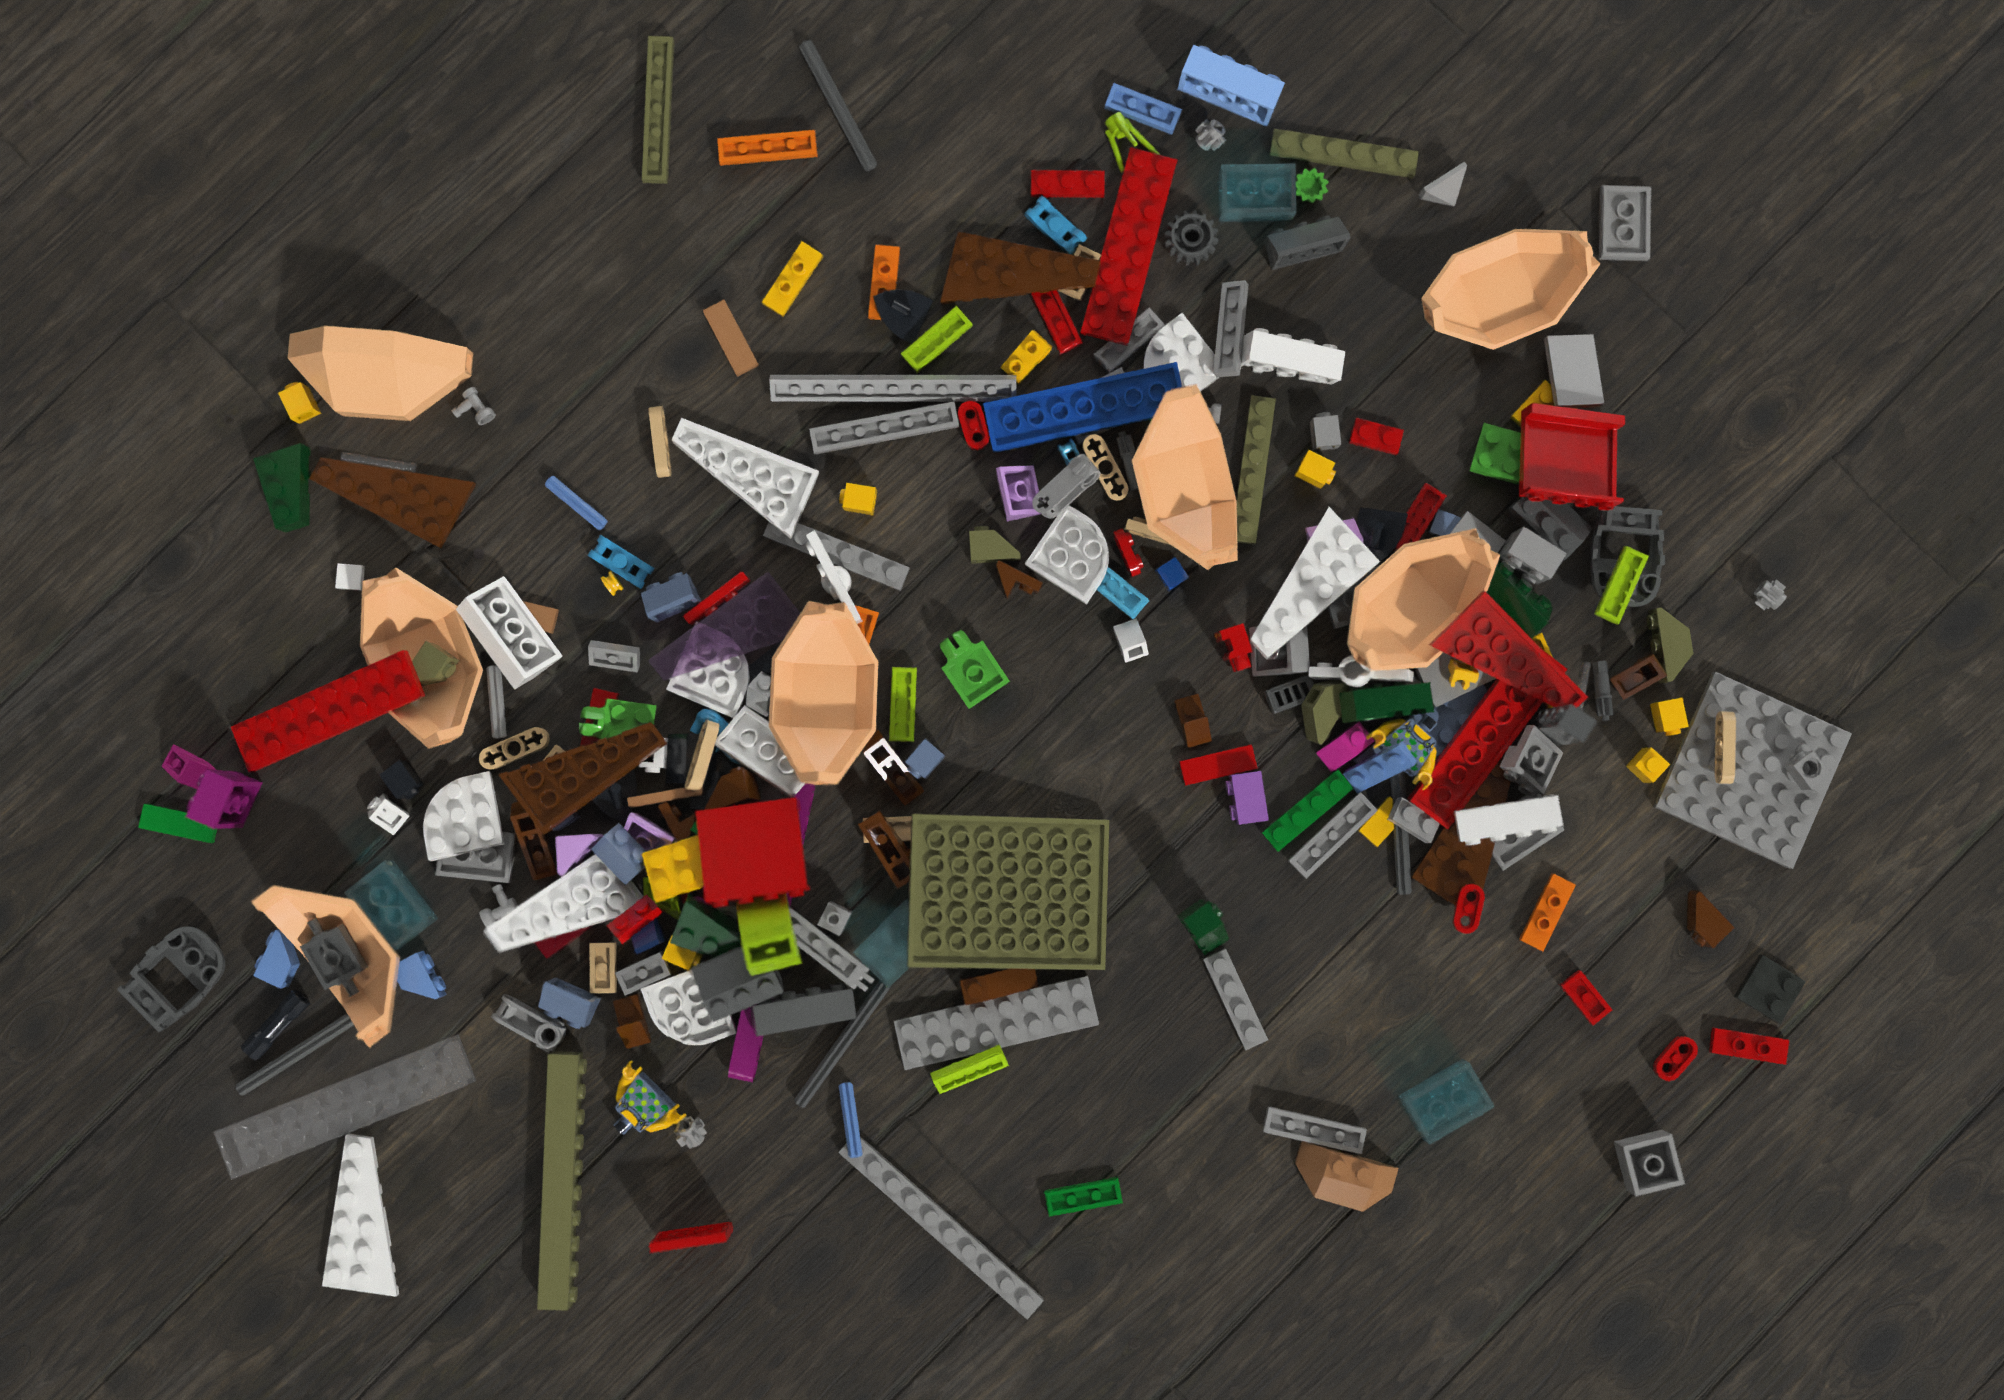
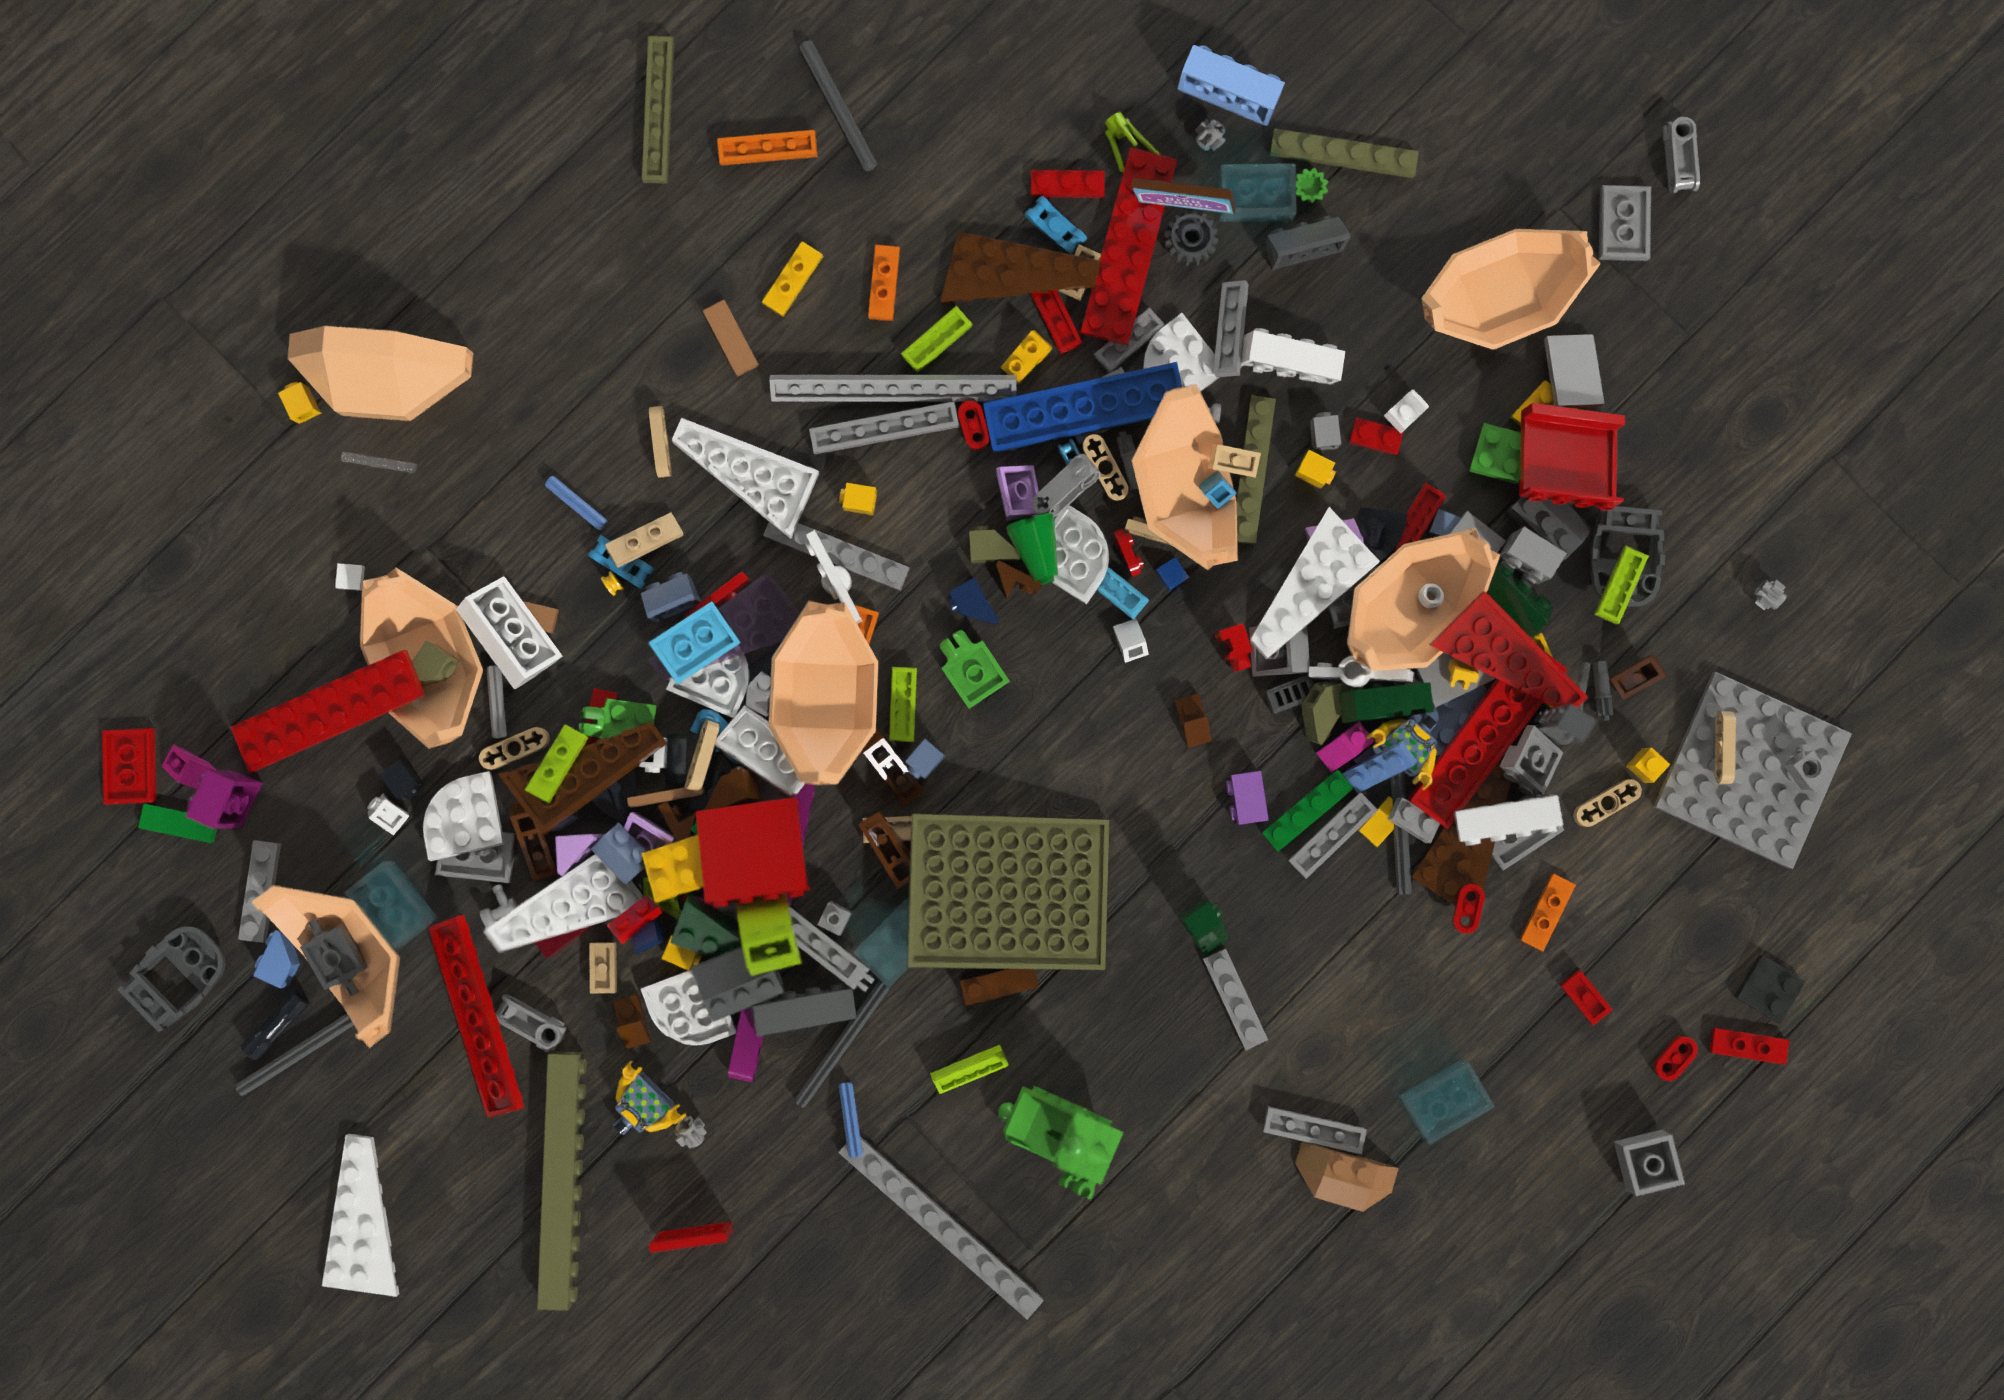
clear brick [214,1034,476,1180] -> none
dark green wedge [253,443,311,533] -> none
reddish brown wing [309,458,476,548] -> none
medium blue slope [397,951,447,999] -> none
light grey piece [452,387,496,425] -> none
sand blue slope [538,977,602,1029] -> none
light grey plate [588,640,640,672] -> none
light grey plate [615,951,672,996] -> none
black shield [873,289,933,344] -> none
light grey plate [894,975,1099,1070] -> none
green tile [1044,1177,1123,1217] -> none
medium blue plate [1104,83,1182,135] -> none
red tile [1179,745,1258,786] -> none
light grey slope [1419,162,1467,206] -> none
olive slope [1647,608,1693,684] -> none
yellow brick [1650,698,1689,736] -> none
reddish brown slope [1687,890,1735,948] -> none
none -> red tile [102,728,157,805]
none -> light grey plate [238,840,281,943]
none -> red plate [428,915,524,1118]
none -> lime plate [525,725,588,803]
none -> tan plate [605,512,683,568]
none -> medium azure plate [649,602,740,685]
none -> dark blue slope [947,578,999,625]
none -> bright green piece [998,1086,1123,1199]
none -> green cone [1006,513,1058,585]
none -> tile [1132,178,1236,214]
none -> dark azure slope [1199,470,1237,509]
none -> tan plate [1208,444,1261,478]
none -> white bracket [1384,389,1429,433]
none -> white plate [1418,583,1444,608]
none -> tan beam [1573,779,1642,827]
none -> light grey piece [1662,117,1700,193]

